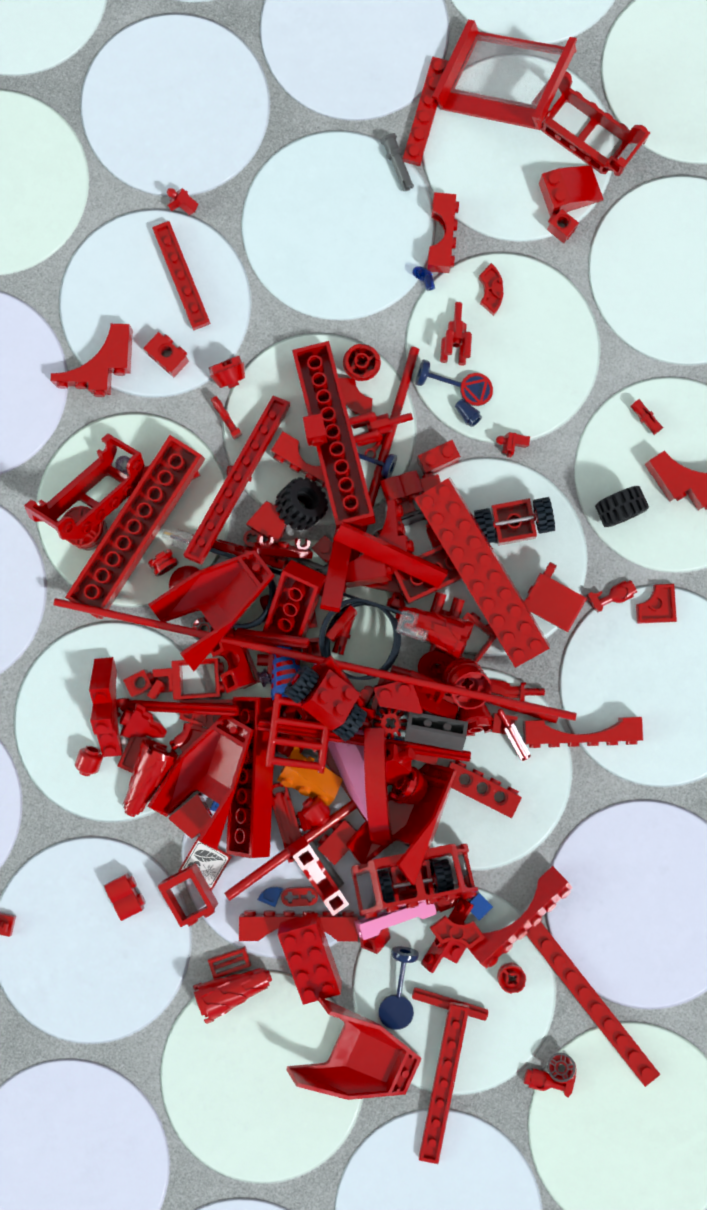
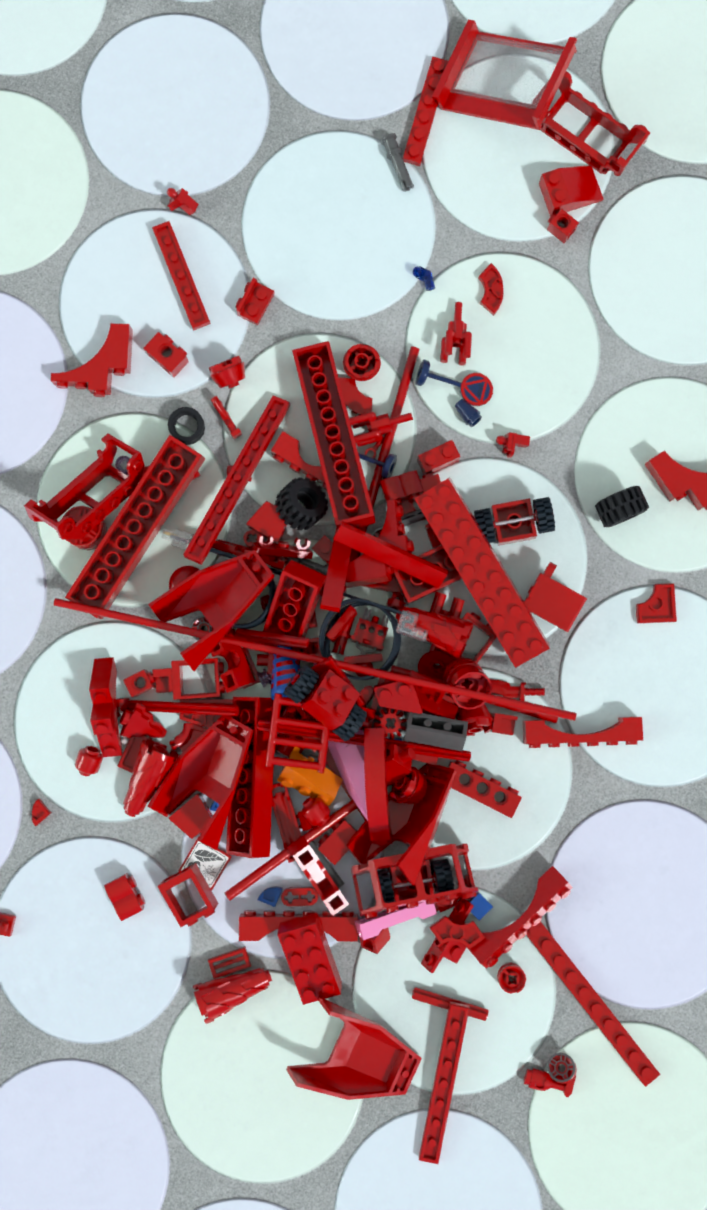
red tile [147,679,166,699] -> none
red wheel [148,549,179,577] -> none
red brick [303,413,328,447] -> none
dark blue piece [379,946,419,1030] -> none
red arch [427,192,459,273] -> none
axle [497,709,531,761] -> none
red piece [586,580,637,613] -> none
red pin [630,399,664,435] -> none
none -> red tile [32,798,52,826]
none -> black tyre [167,407,205,445]
none -> red bracket [235,277,275,326]
none -> red tile [344,653,383,677]
none -> red piece [350,608,389,655]

